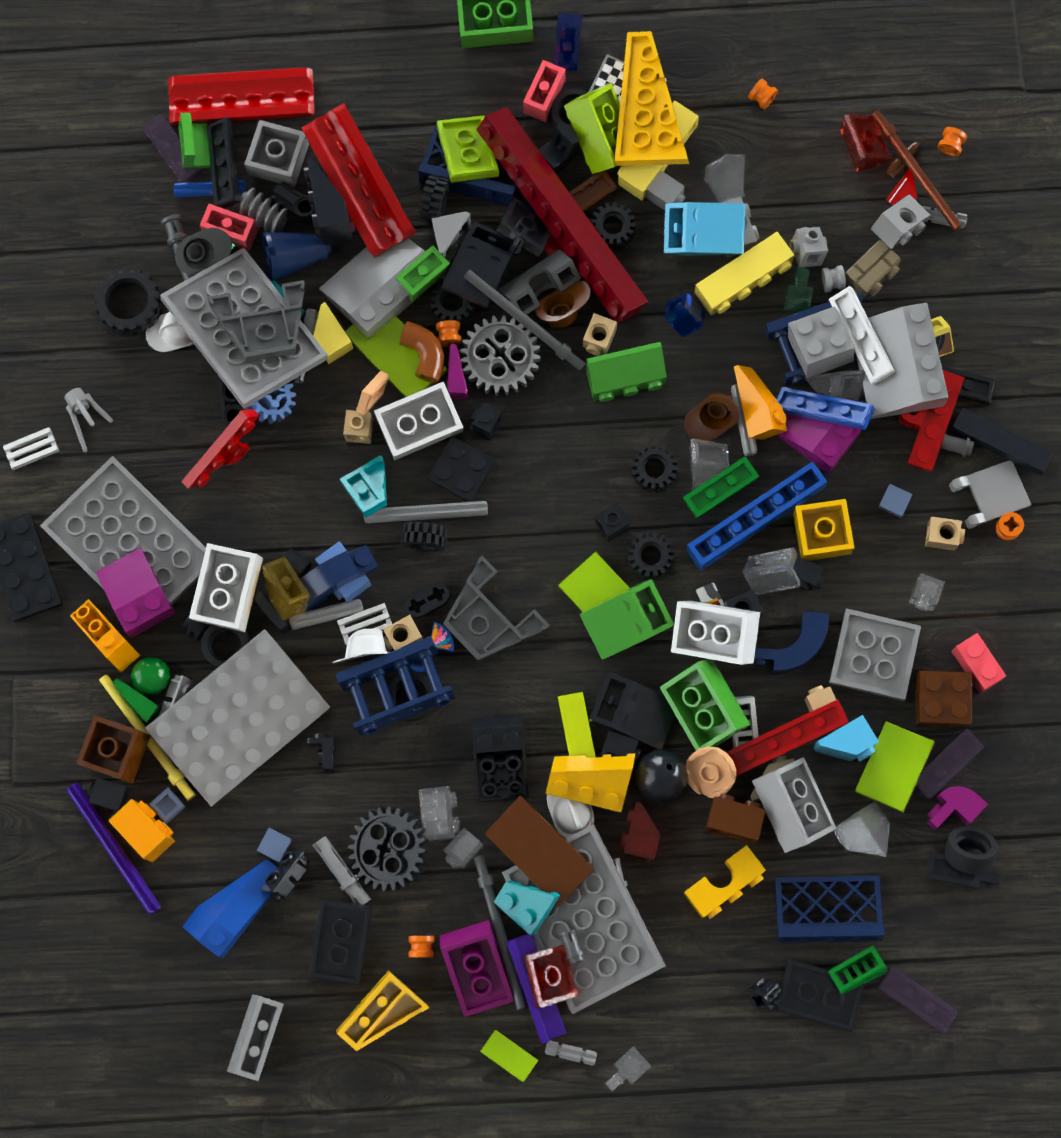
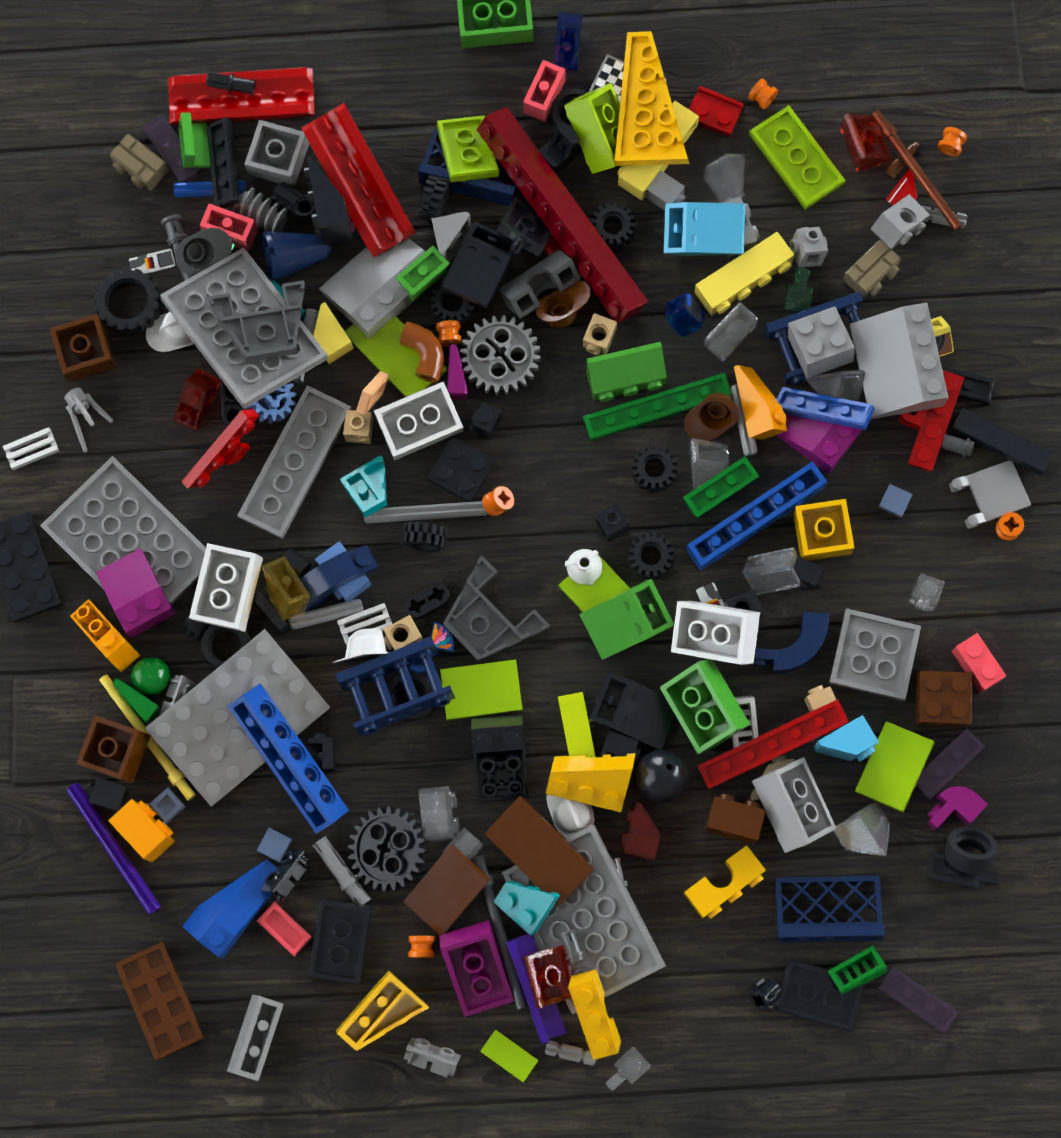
dark grey bar [464,269,585,371] -> none
reddish brown plate [569,170,618,213] -> none
light nougat tile [686,746,736,798] -> none
light grey wheel [821,265,846,292] -> none
white tile [829,286,895,385] -> none
tan brick [925,517,965,551] -> none
none -> reddish brown brick [50,314,116,382]
none -> dark tan brick [110,134,169,191]
none -> reddish brown plate [115,941,205,1061]
none -> sticker [129,249,175,274]
none -> clear red slope [173,369,220,431]
none -> black axle [206,72,256,95]
none -> blue brick [227,683,349,834]
none -> light grey plate [237,385,352,539]
none -> coral tile [257,902,313,957]
none -> reddish brown tile [403,844,491,935]
none -> light grey hinge [404,1038,461,1078]
none -> lime tile [440,659,523,721]
none -> orange wheel [482,486,514,516]
none -> white piece [565,549,602,586]
none -> yellow arch [568,969,621,1060]
none -> green tile [583,373,733,441]
none -> red plate [689,86,744,138]
none -> clear brick [704,302,758,361]
none -> lime tile [749,105,846,210]

